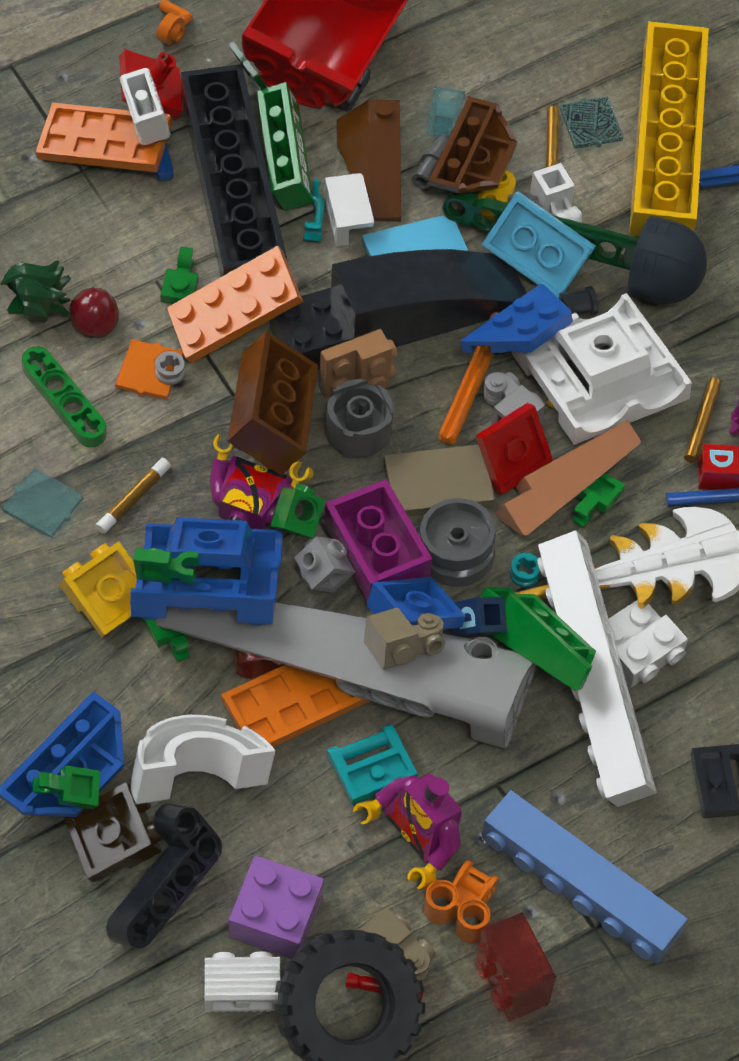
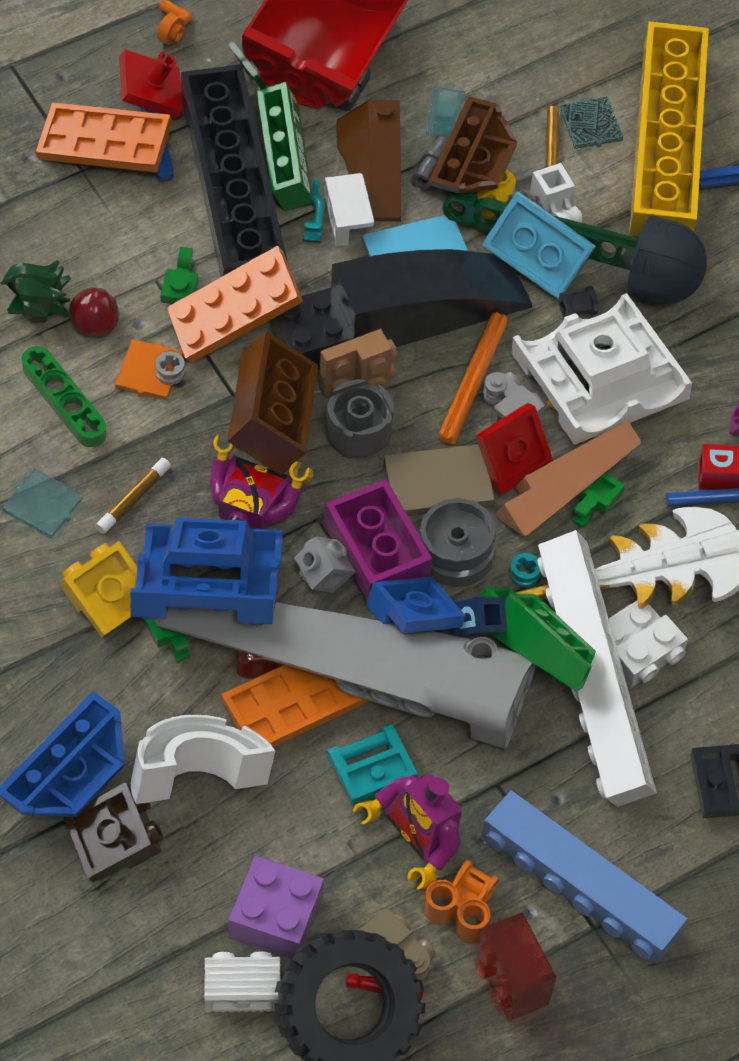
green plate [32,765,100,809] -> none
black beam [106,803,222,948] -> none
white brick [119,68,171,146] -> none
green plate [133,548,200,584] -> none
green brick [270,484,326,539] -> none
dark tan brick [364,607,445,669] -> none
blue wing [461,284,573,353] -> none
pearl gold bar [684,377,722,463] -> none

